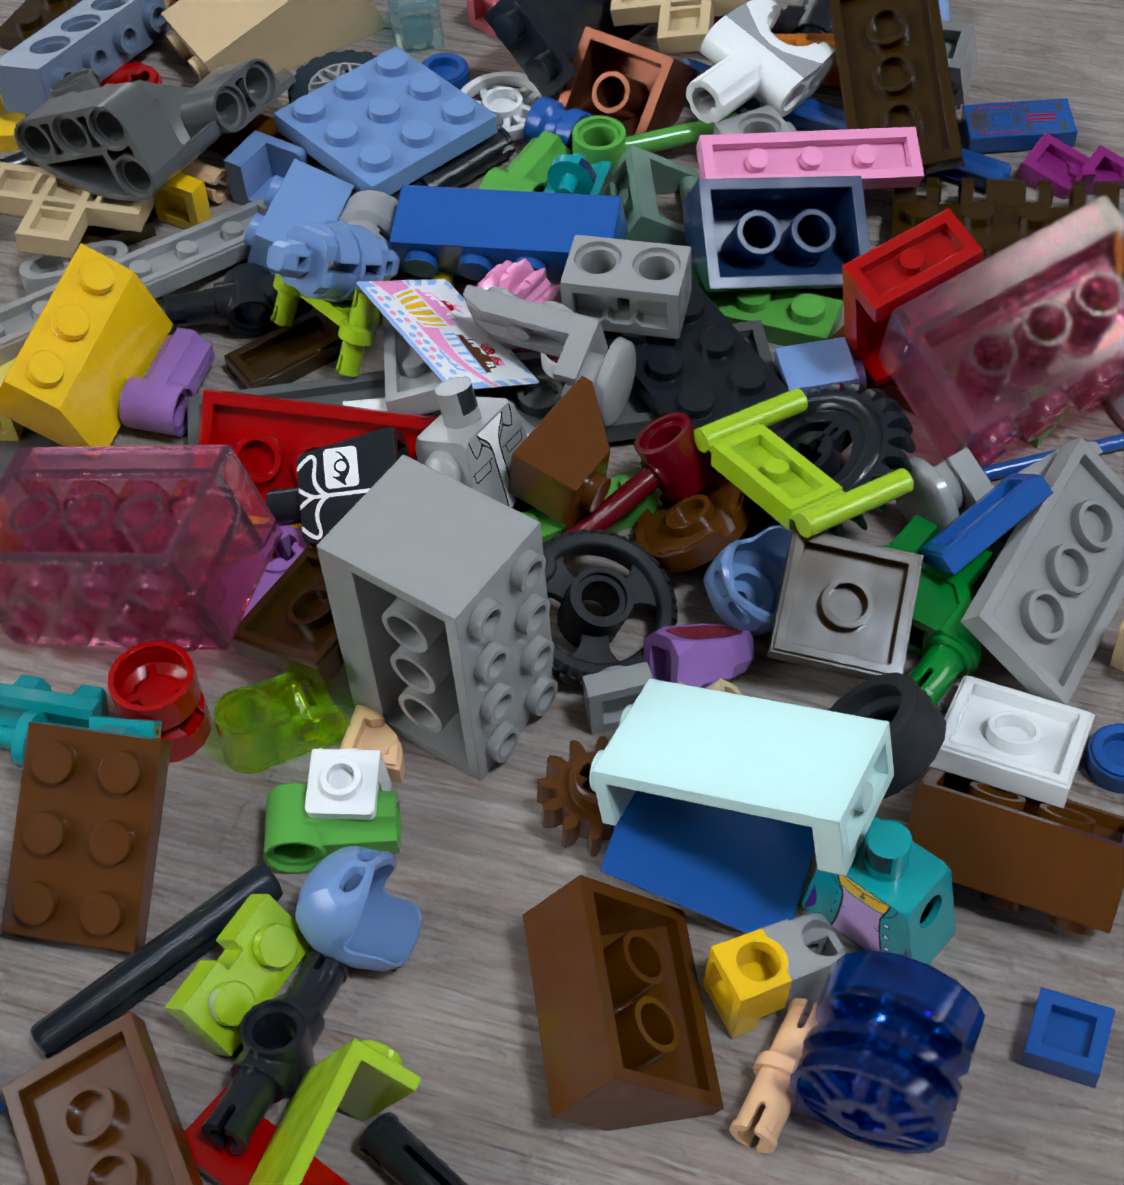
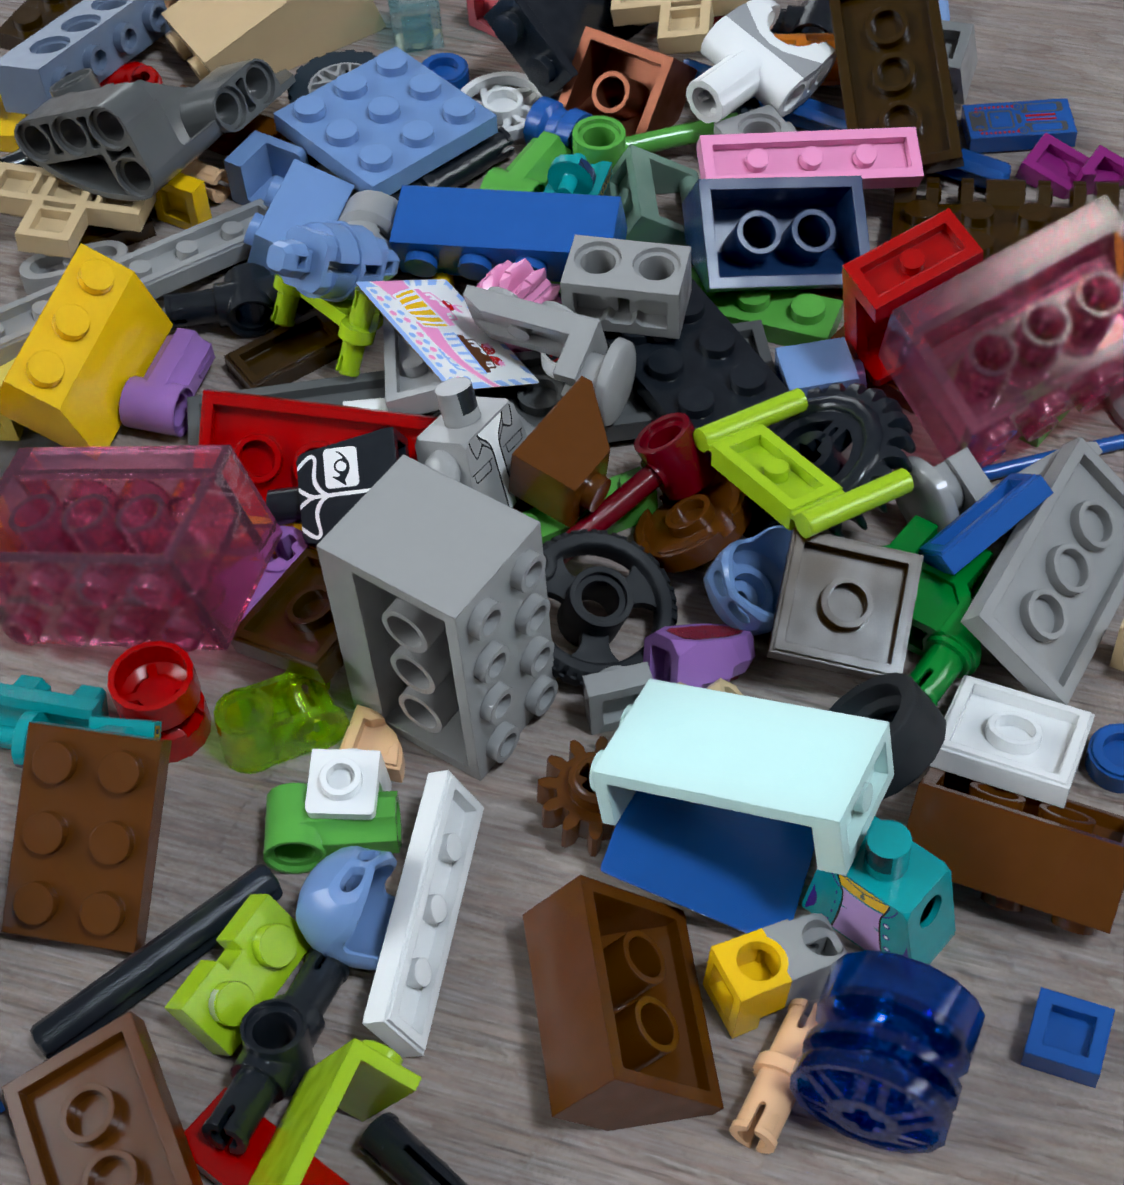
none -> white tile [362,770,484,1058]

